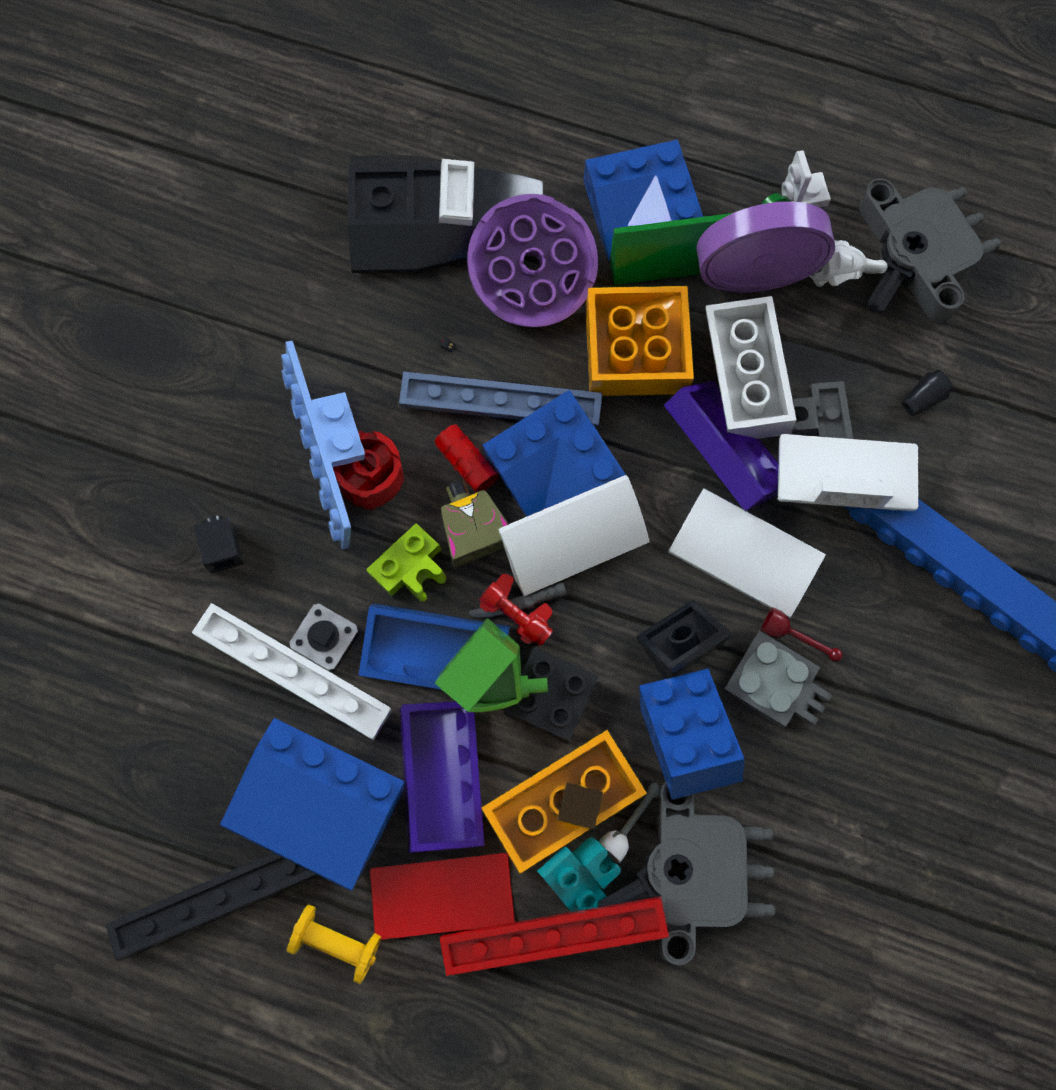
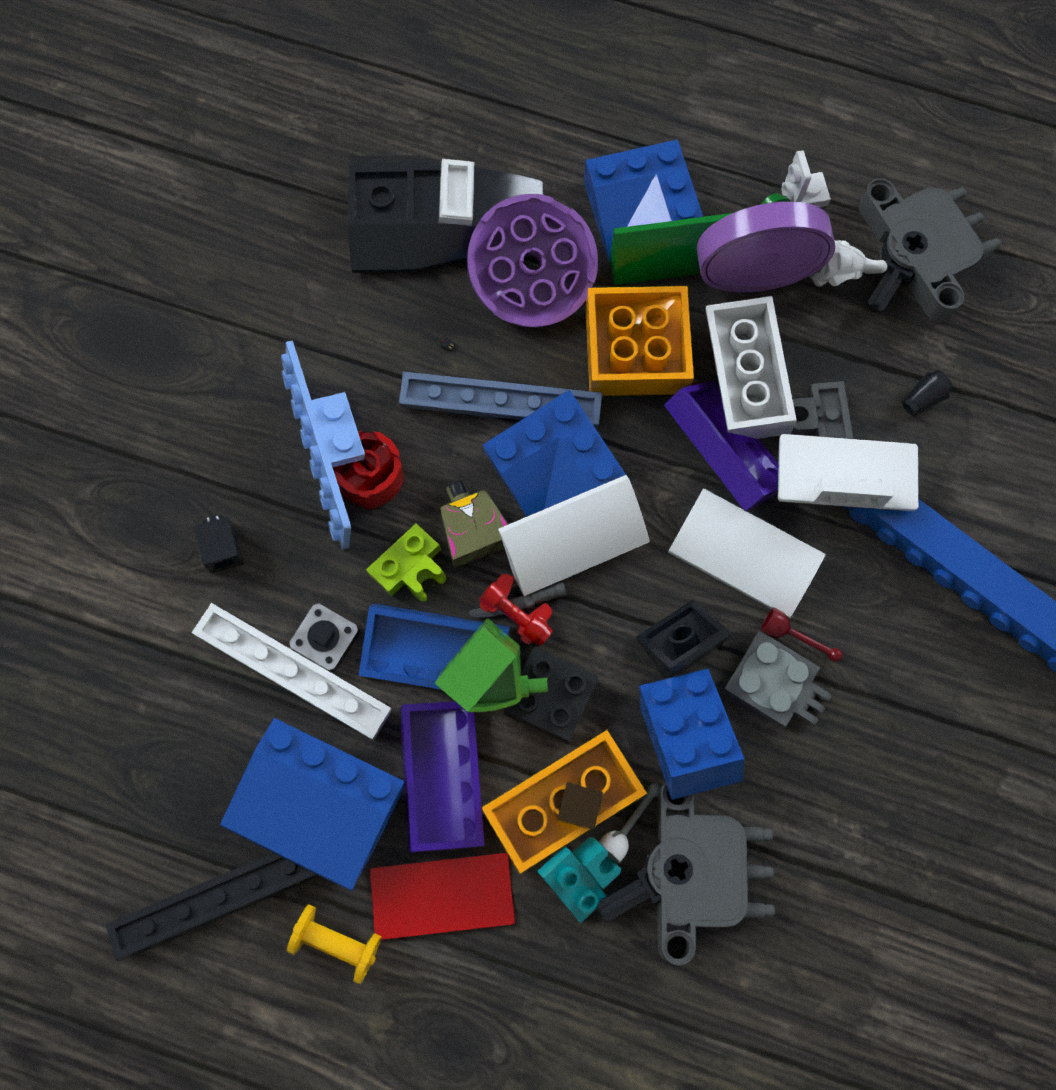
red axle [434,424,499,493] -> none
red plate [440,896,669,976] -> none

